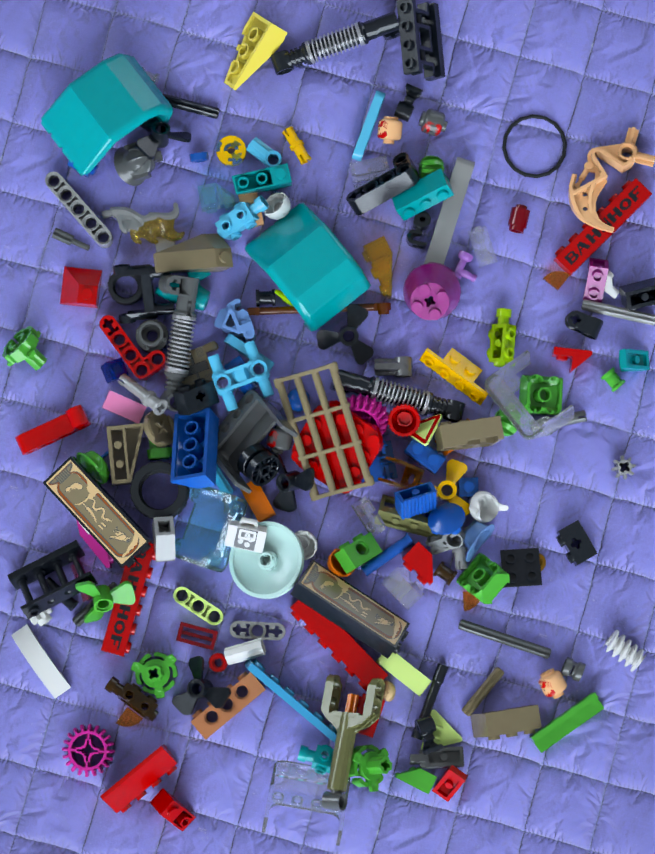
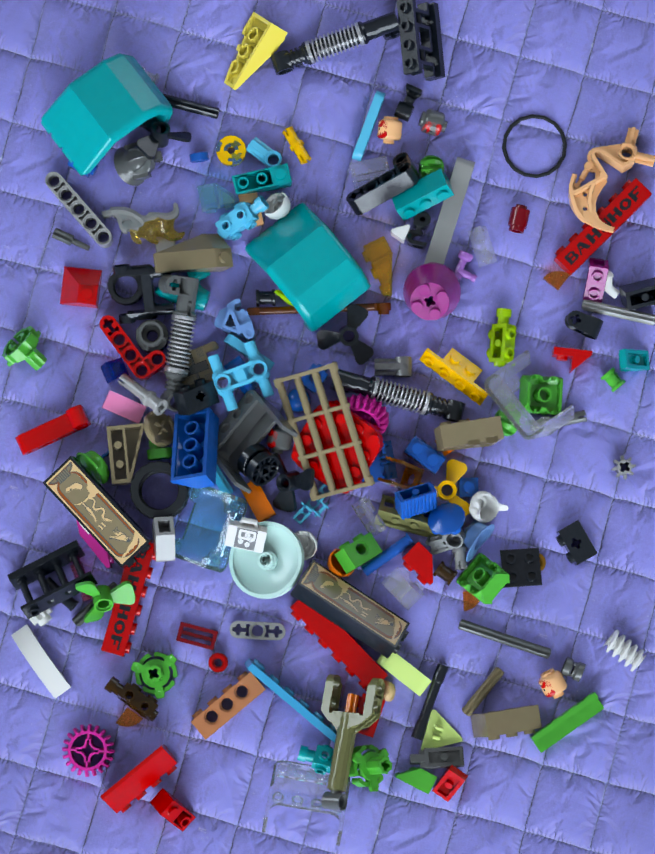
black piece [172,656,231,715] -> none
yellowish green beam [173,587,224,625] -> none
white axle [224,638,266,665] -> none
red hat [388,403,421,437] -> none
yellowish green piece [409,414,442,446] -> none
black leg [415,715,444,755] -> none
none -> medium azure piece [293,484,329,525]
none -> blue brick [302,363,329,395]
none -> white slope [391,224,410,244]

